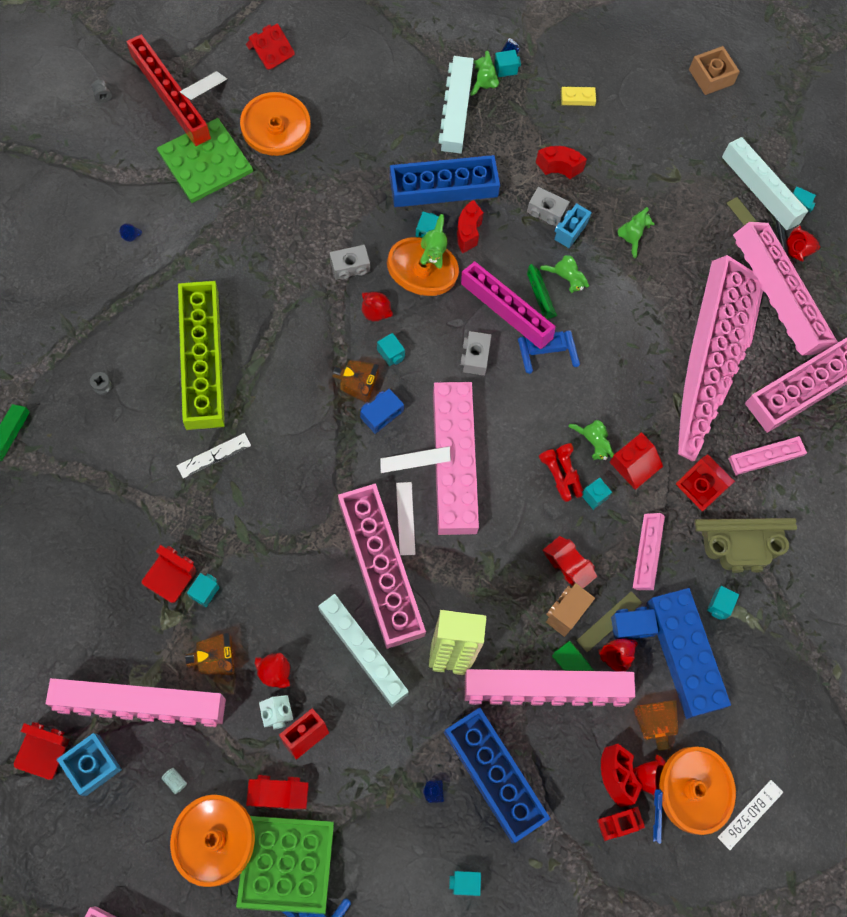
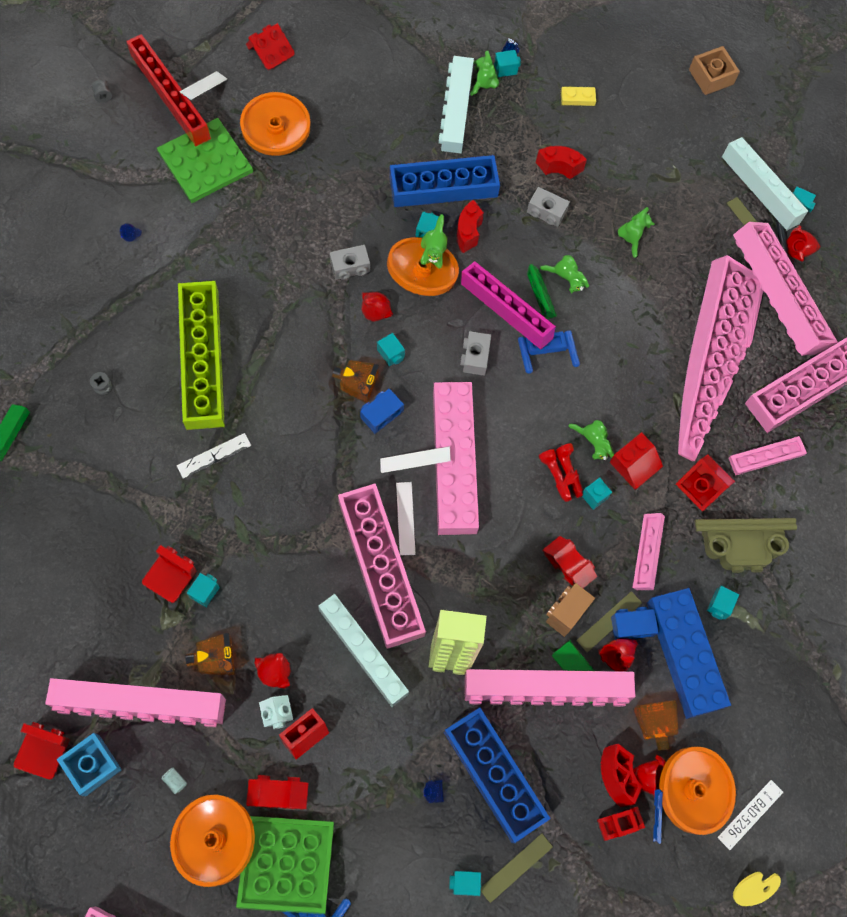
dark azure brick [554,203,592,248] -> none
none -> olive sticker [480,834,553,903]
none -> light yellow piece [733,872,781,906]

